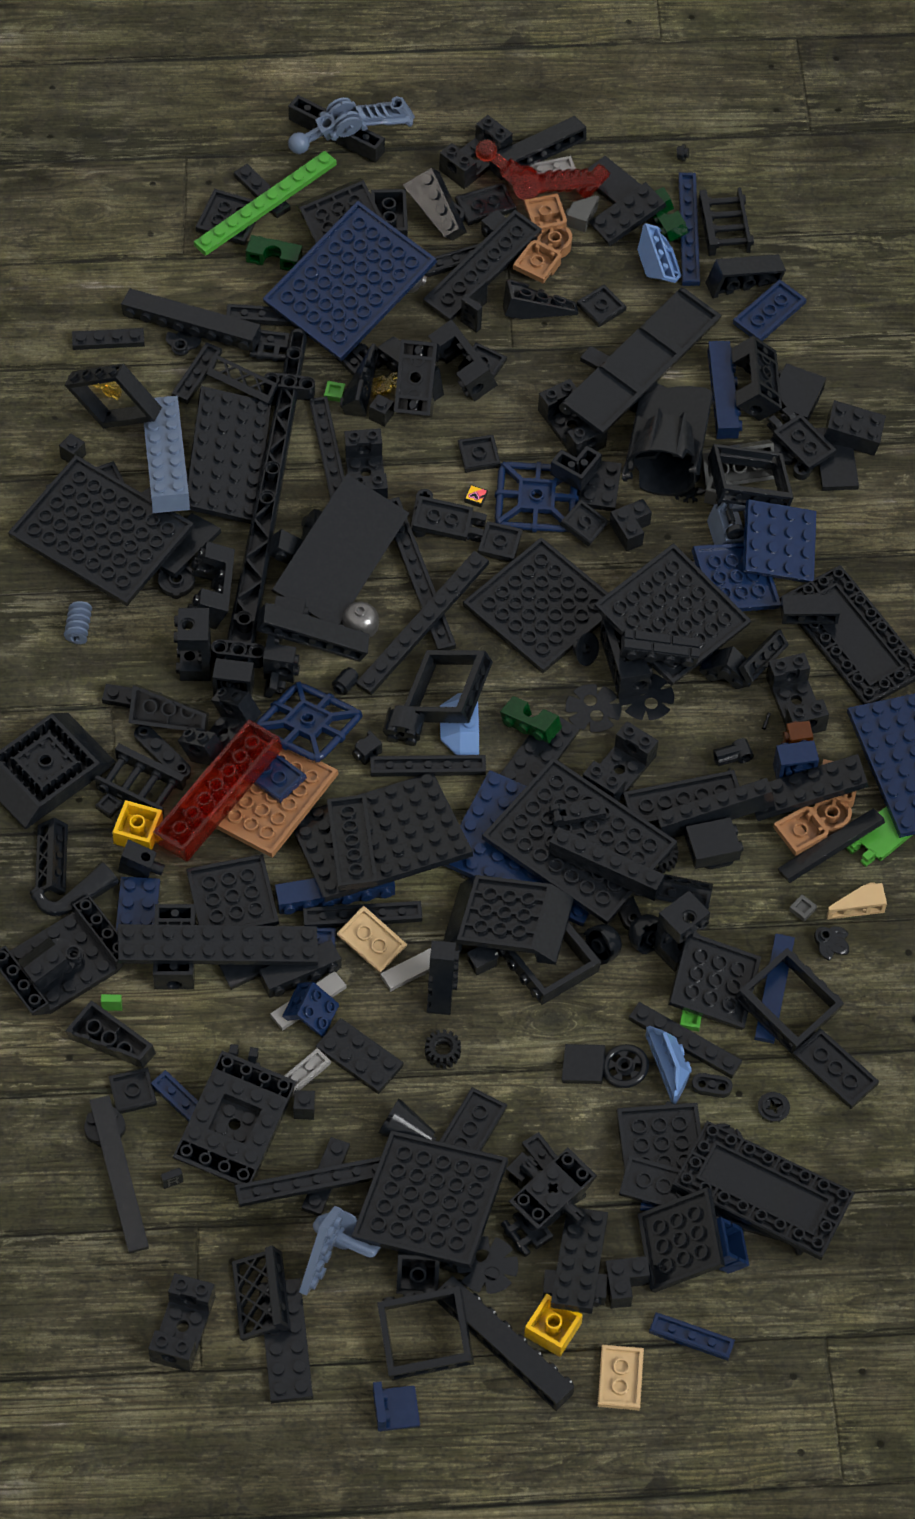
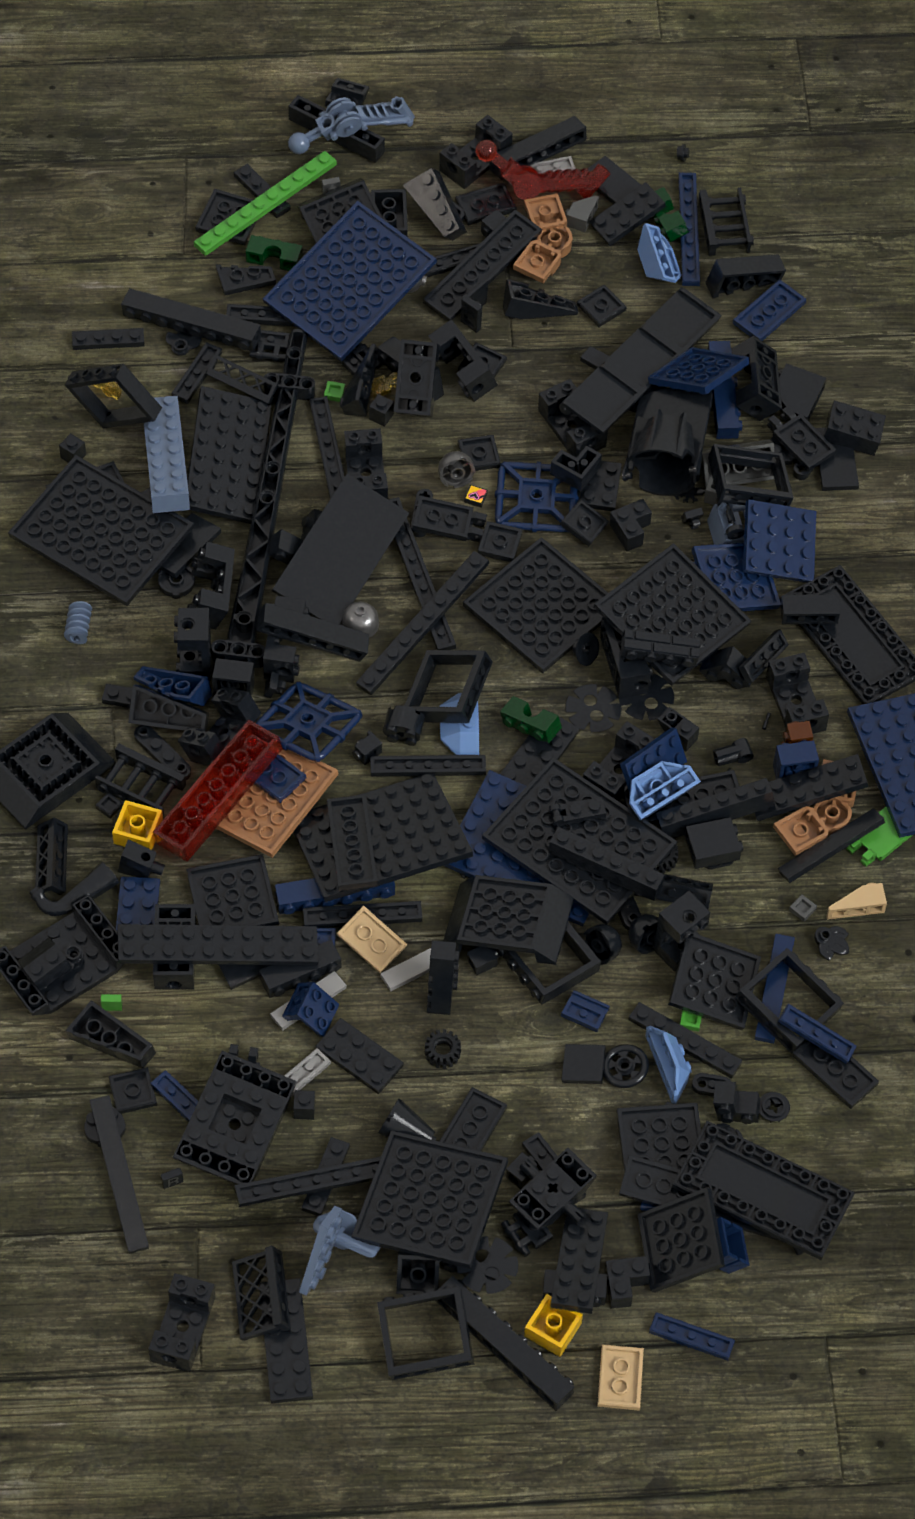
black brick [332,667,359,695] -> none
dark blue bracket [373,1381,420,1432] -> none
none -> dark blue wedge [133,666,212,706]
none -> black wing [215,264,276,296]
none -> dark grey plate [322,177,340,193]
none -> black slope [325,77,369,106]
none -> flat silver cylinder [438,451,476,488]
none -> dark blue plate [561,990,610,1032]
none -> dark blue plate [620,728,687,793]
none -> medium blue wedge [629,761,701,820]
none -> dark blue plate [648,347,749,394]
none -> black slope [657,707,699,752]
none -> black tile [681,507,704,530]
none -> black brick [713,1081,761,1124]
none -> dark blue tile [778,1004,857,1064]

